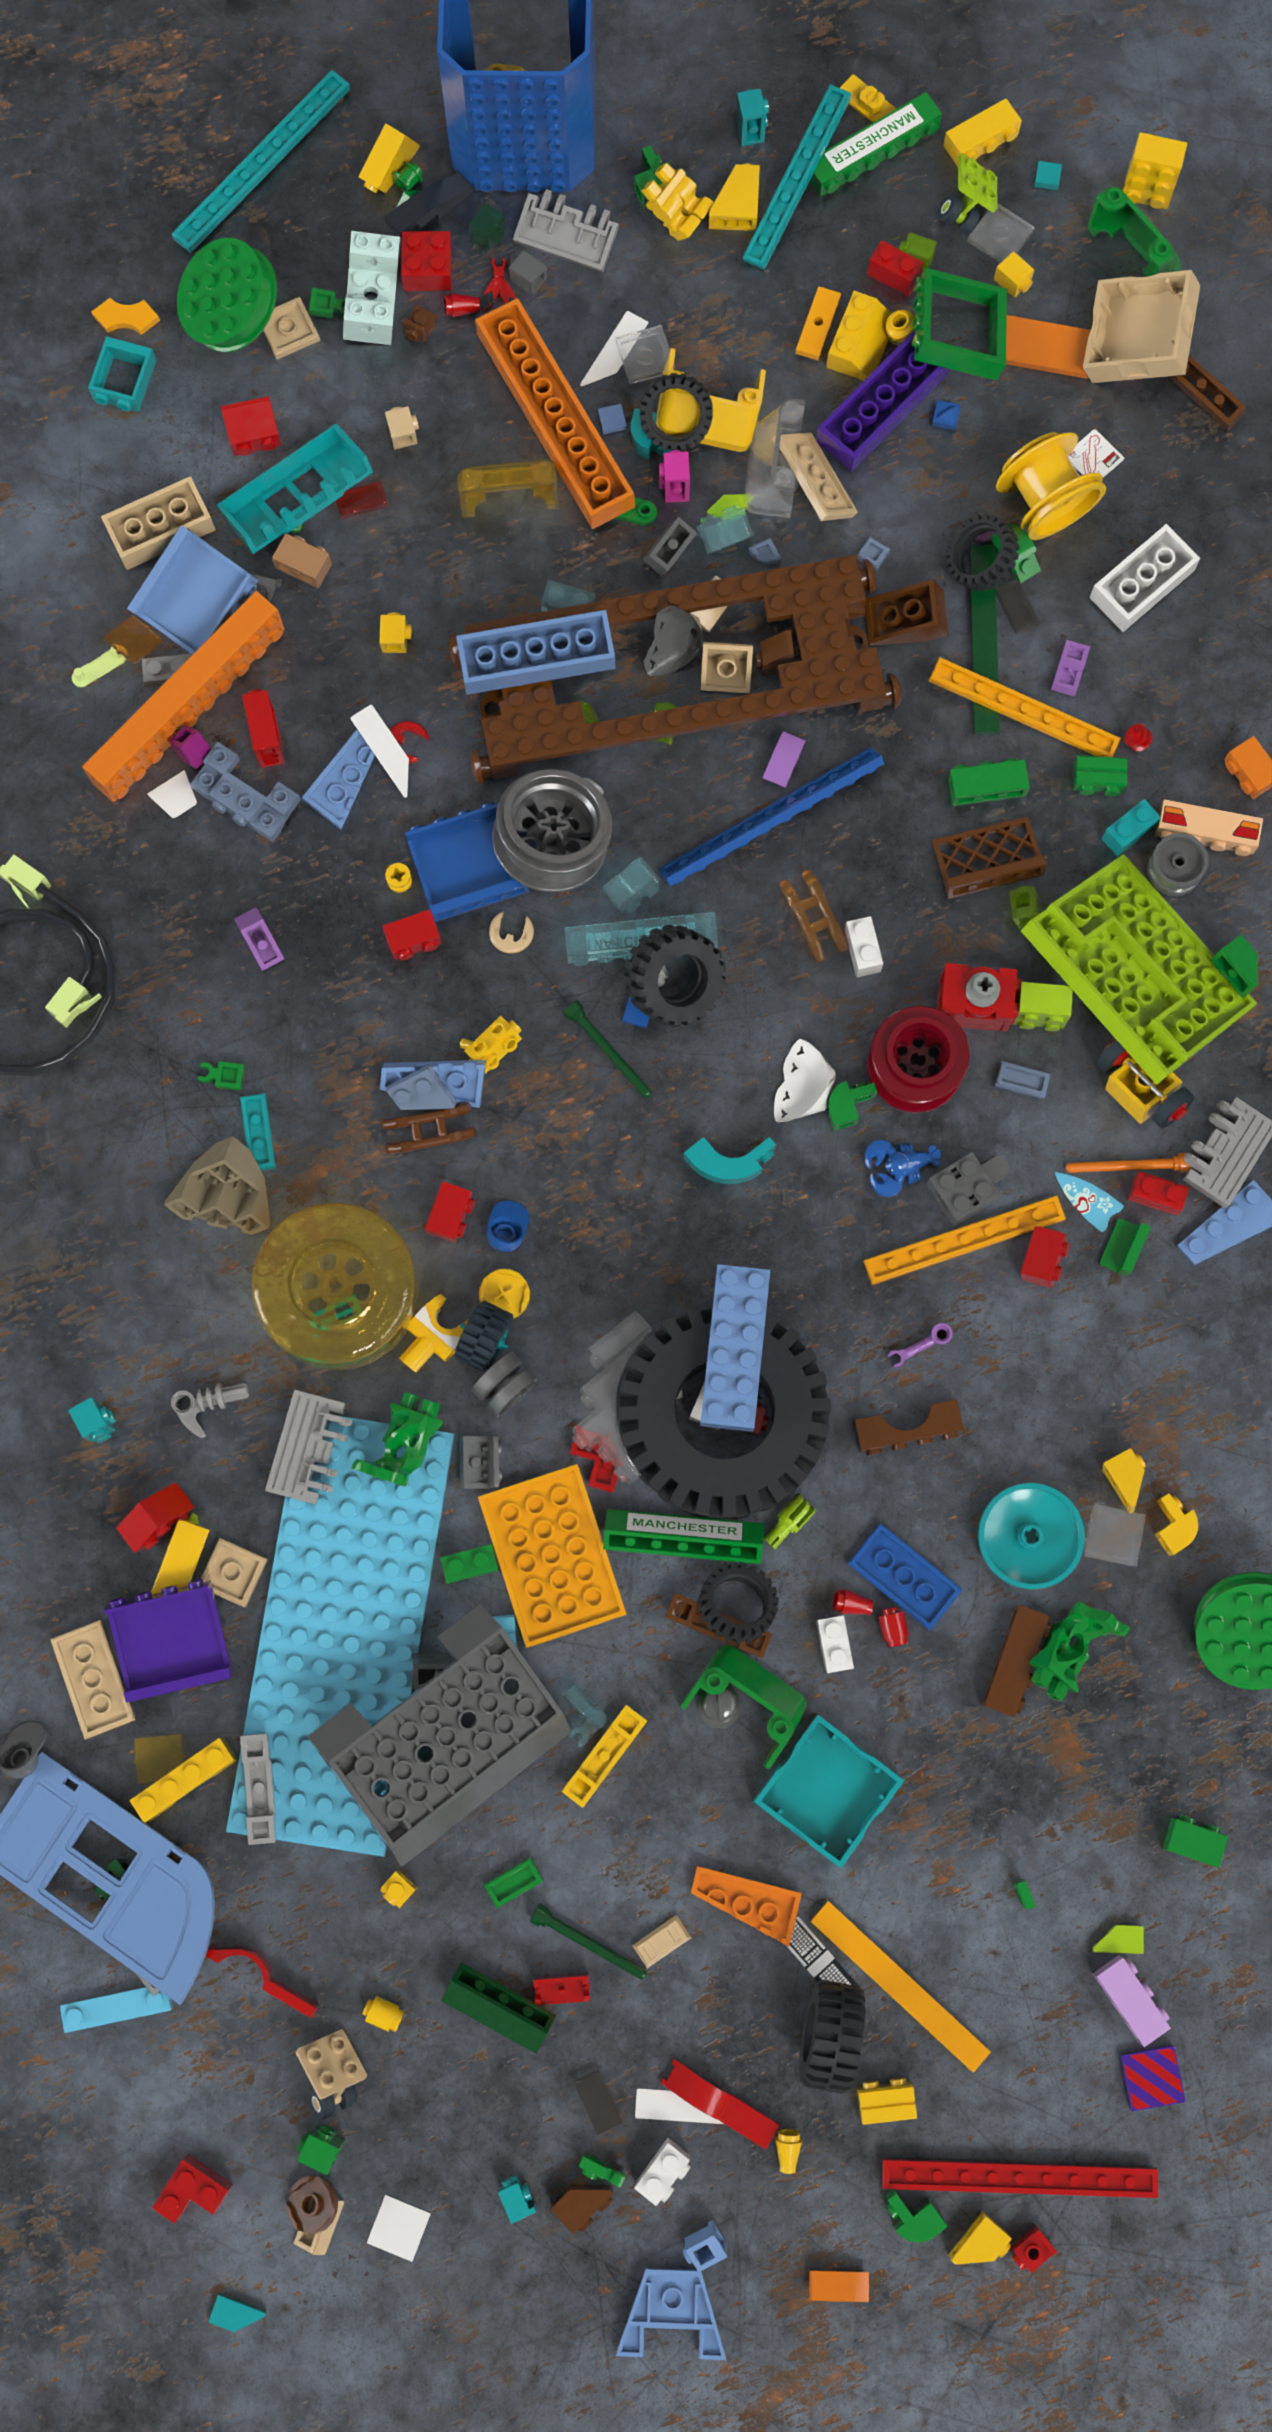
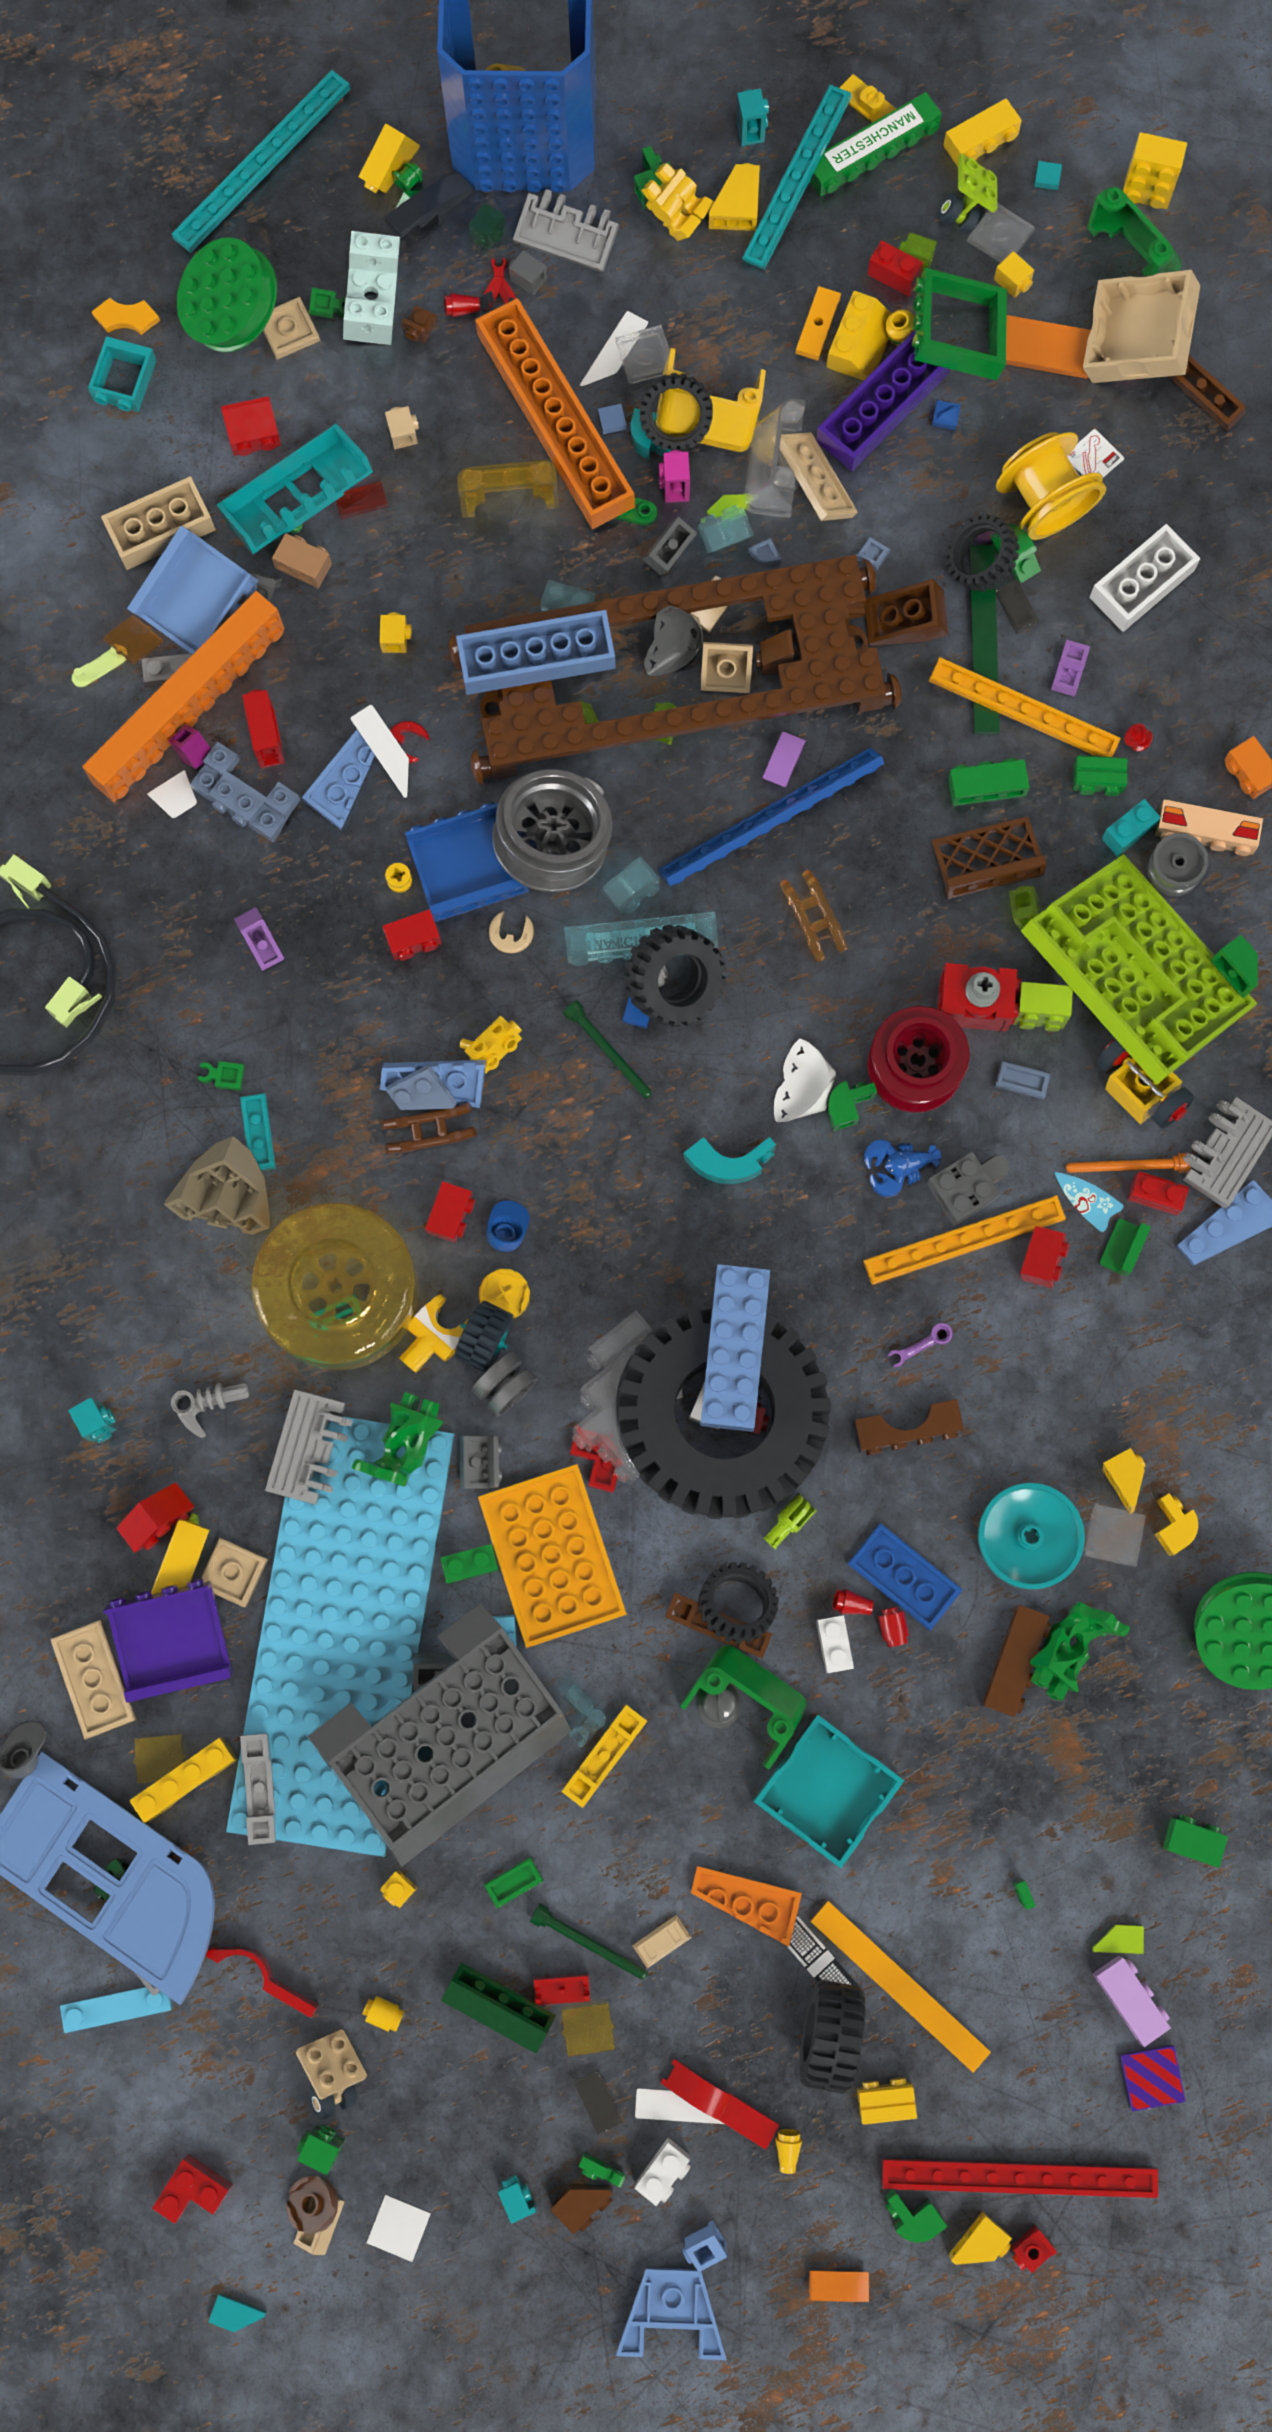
red brick [401,231,452,291] -> none
green brick [603,1509,764,1564] -> none
white brick [844,916,883,978] -> none
none -> clear yellow piece [562,2003,615,2057]

